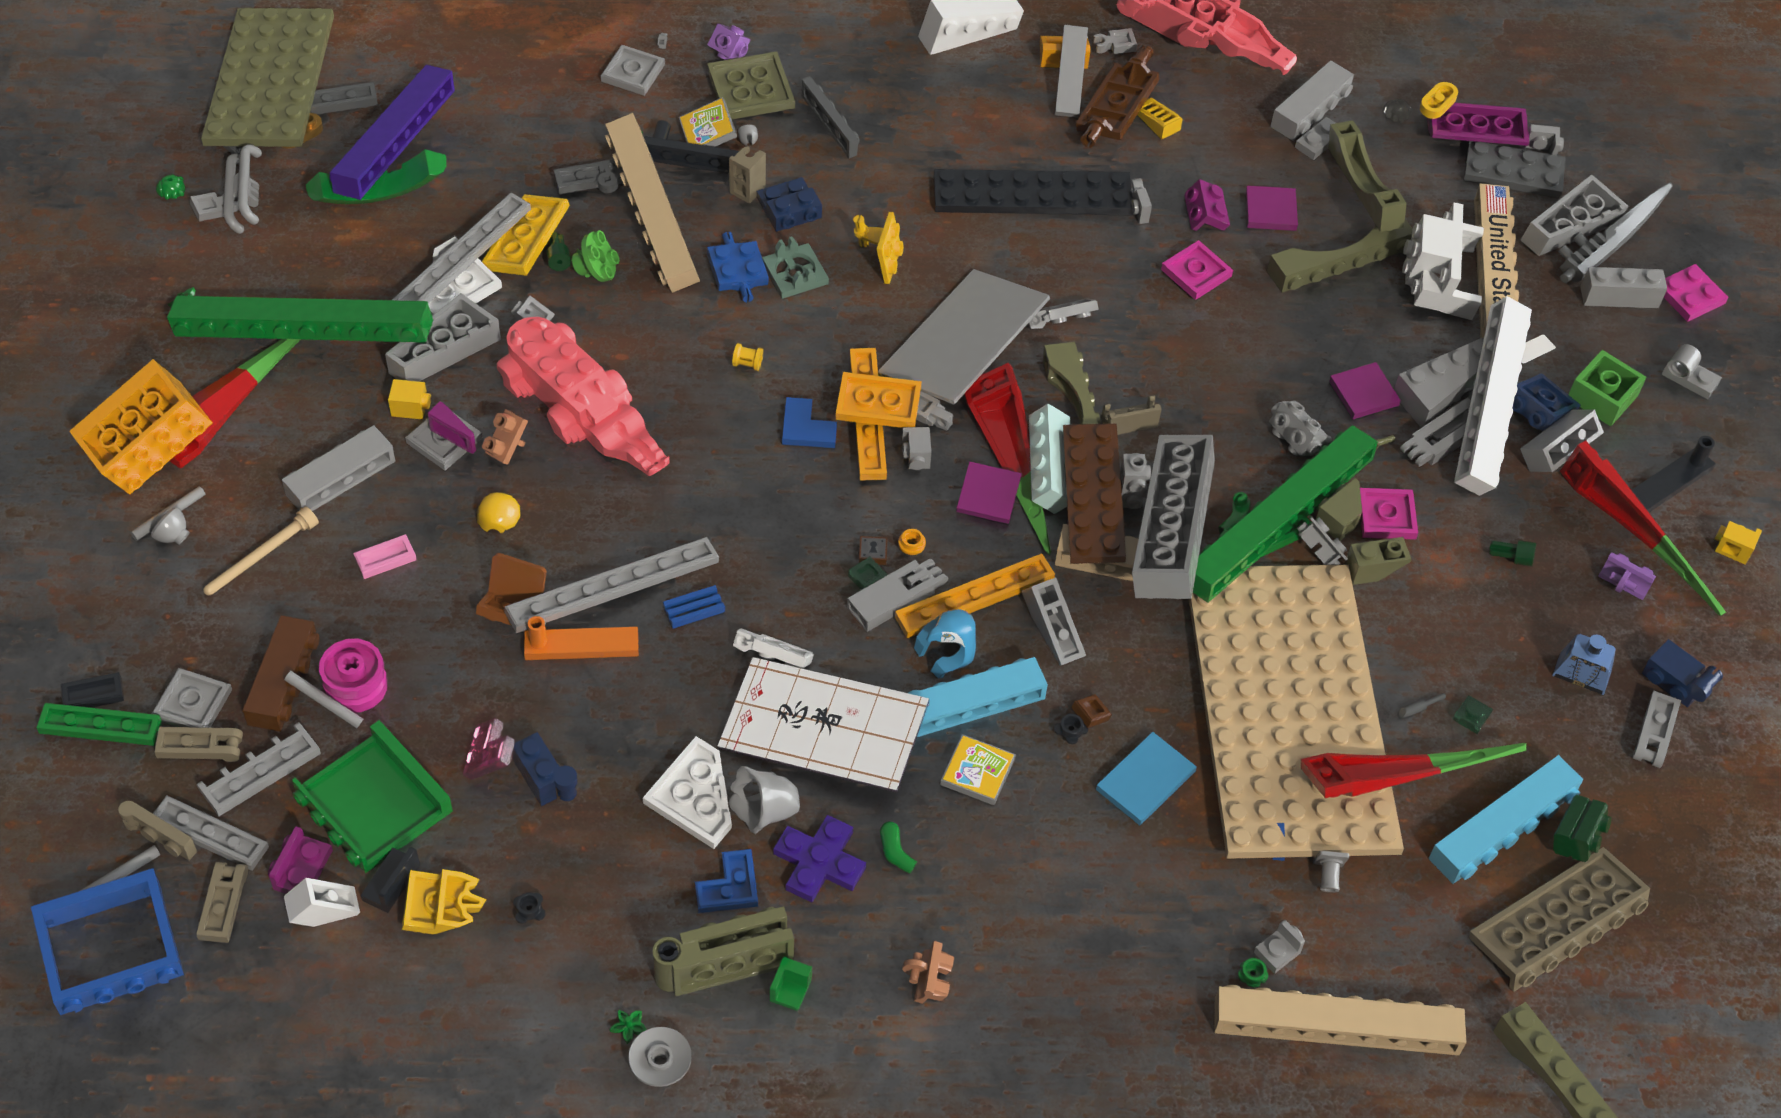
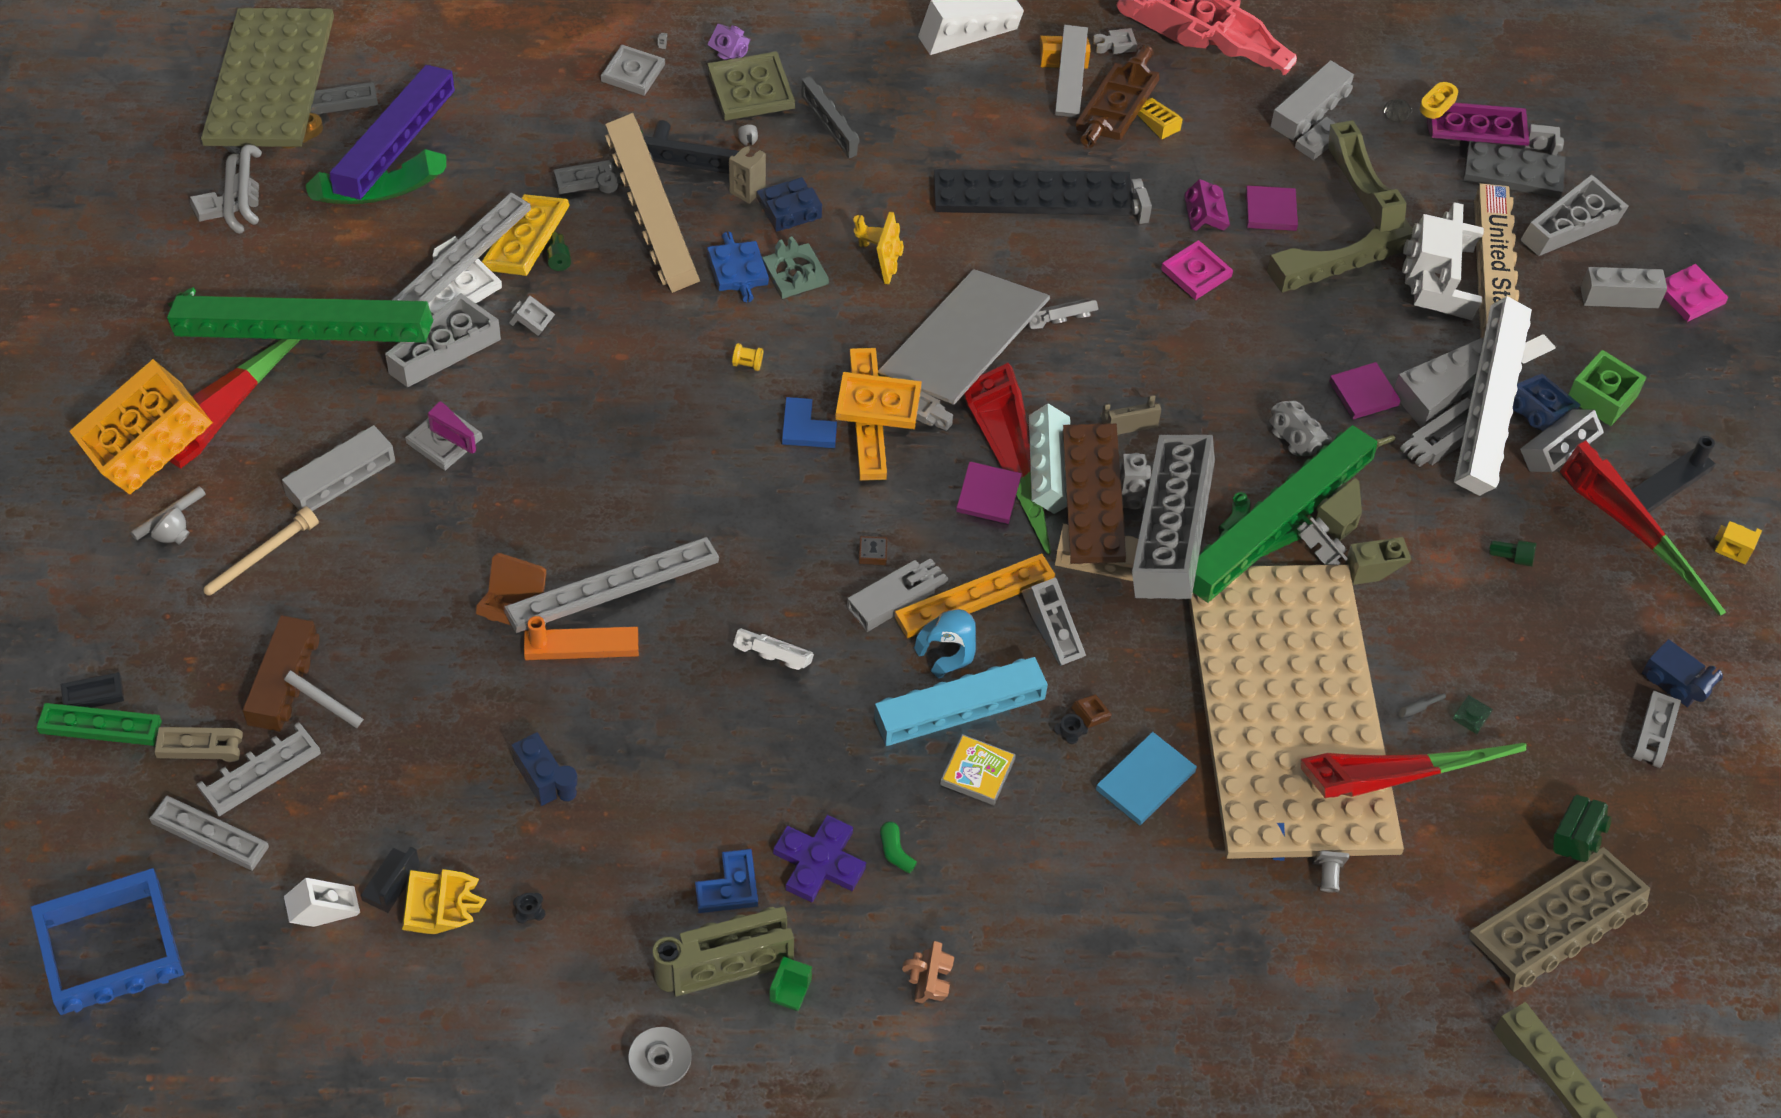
light grey piece [78,845,160,892] -> none
dark tan plate [118,801,197,861] -> none
light grey tile [151,668,232,728] -> none
green animal [156,175,185,200] -> none
dark tan plate [196,862,248,943] -> none
magenta bracket [268,827,333,894] -> none
green panel [292,720,453,873] -> none
dark pink wheel [319,639,388,713] -> none
bright pink tile [353,534,416,579] -> none
yellow brick [388,379,431,419] -> none
clear pink plate [463,718,515,780] -> none
yellow hair [476,492,520,533] -> none
nougat hips [482,409,528,465] -> none
coral animal [497,317,670,476] -> none
bright green plate [572,230,620,282] -> none
green plant [610,1010,647,1044] -> none
white plate [643,736,732,849] -> none
blue tile [663,585,725,629] -> none
tile [679,97,737,147] -> none
white piece [718,657,930,793] -> none
light grey piece [729,766,800,834] -> none
clear green plate [848,557,887,590] -> none
light orange plate [898,529,926,555] -> none
light grey brick [902,427,931,470] -> none
olive arch [1042,342,1100,424] -> none
tan brick [1214,985,1466,1055] -> none
green plate [1238,958,1268,988] -> none
light grey bracket [1254,920,1305,974] -> none
dark pink plate [1360,488,1418,540] -> none
medium azure brick [1429,755,1583,884] -> none
medium blue torso [1552,634,1616,695] -> none
piece [1558,182,1673,283] -> none
medium lavender hips [1599,553,1656,600] -> none
light grey plate [1662,344,1722,400] -> none

